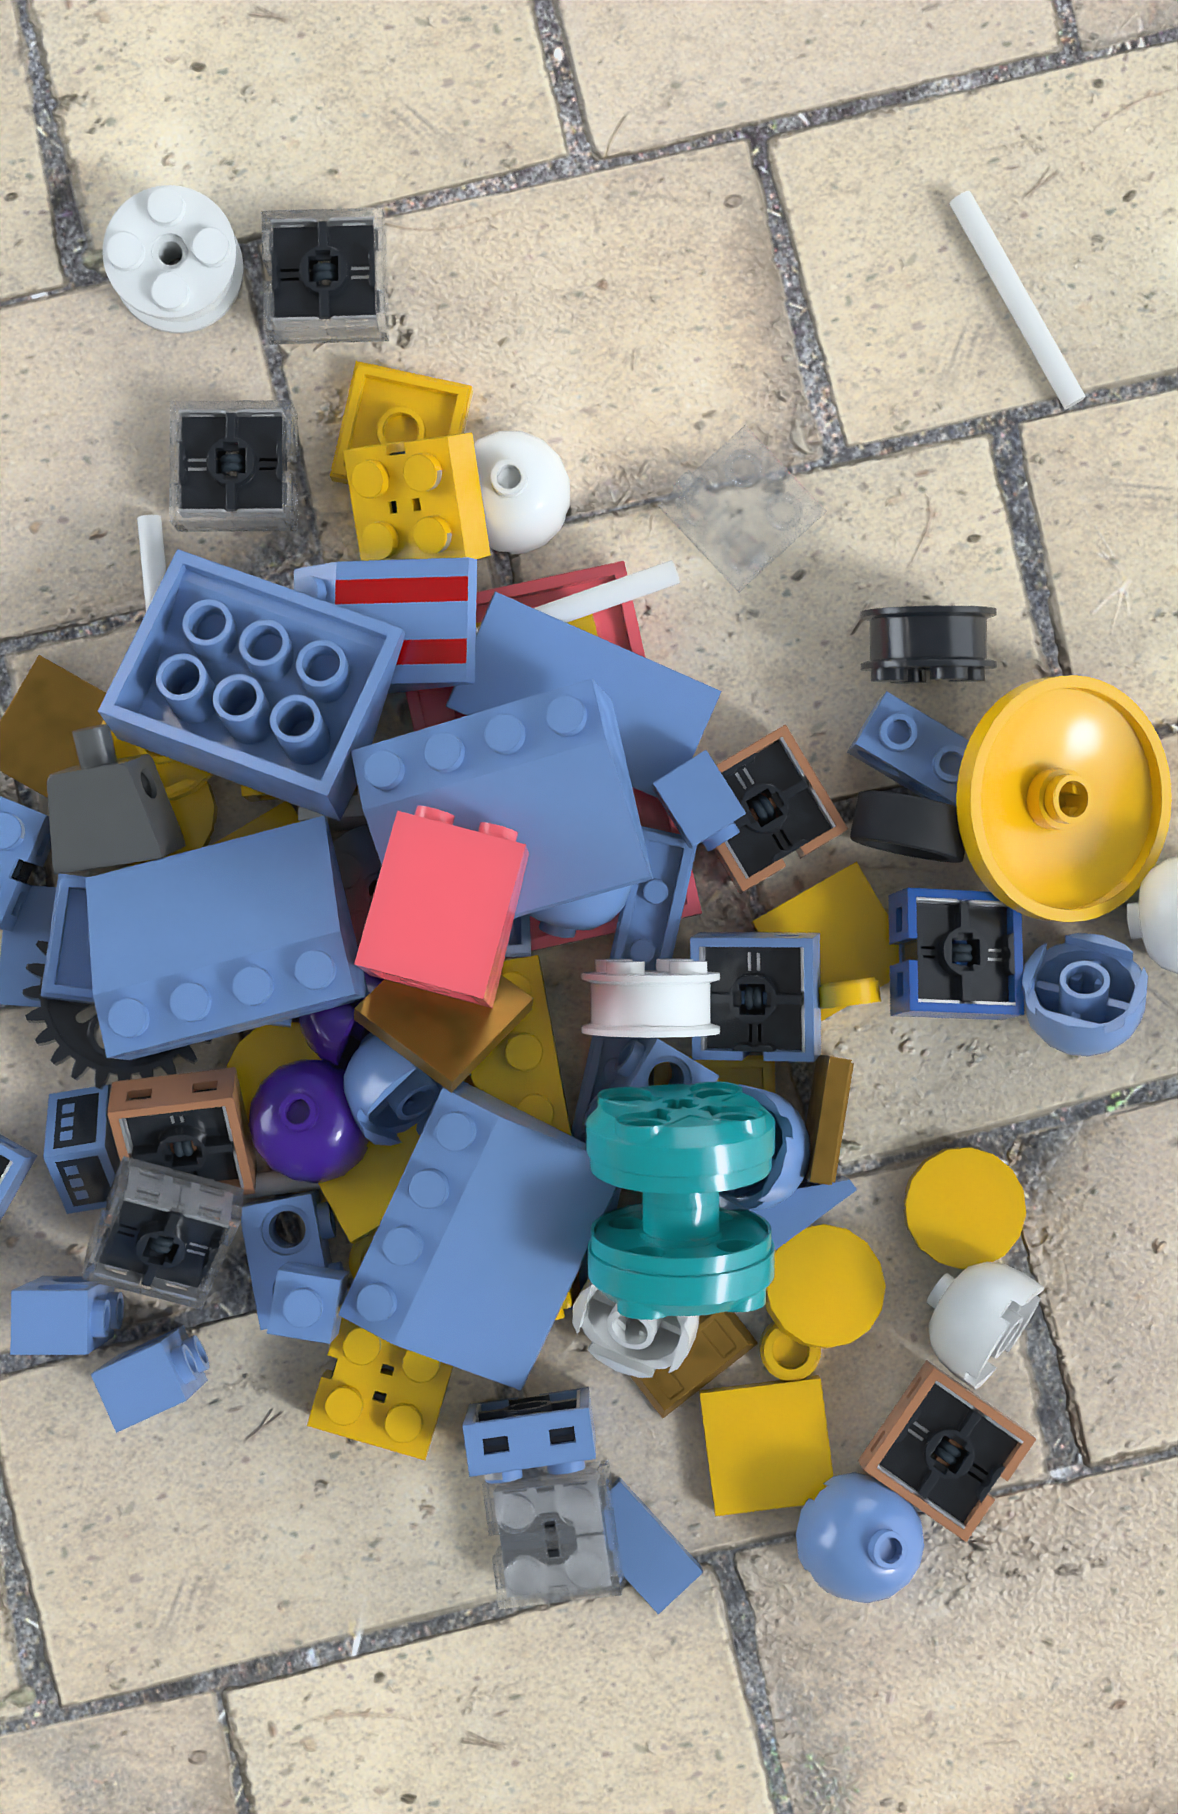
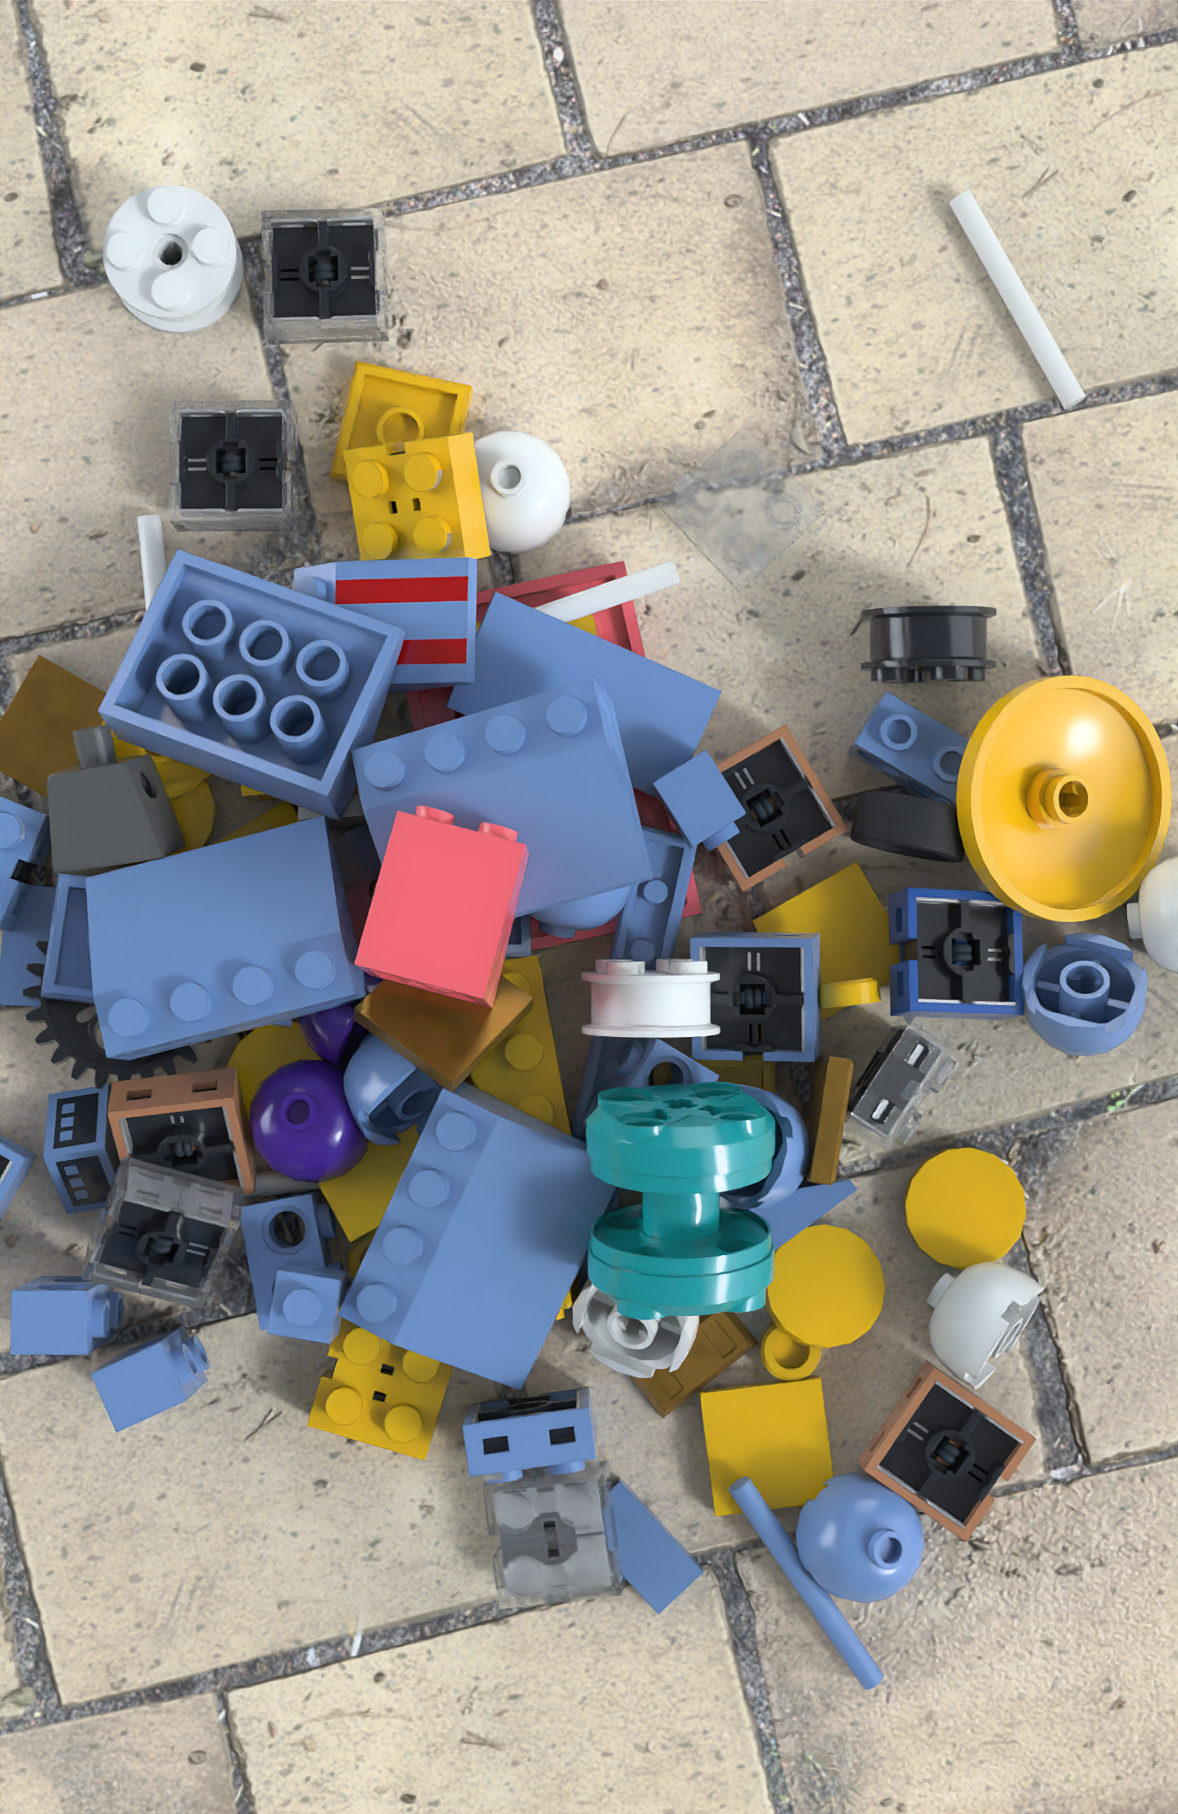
none -> medium blue bar [728,1476,884,1690]
none -> clear piece [844,1017,957,1151]

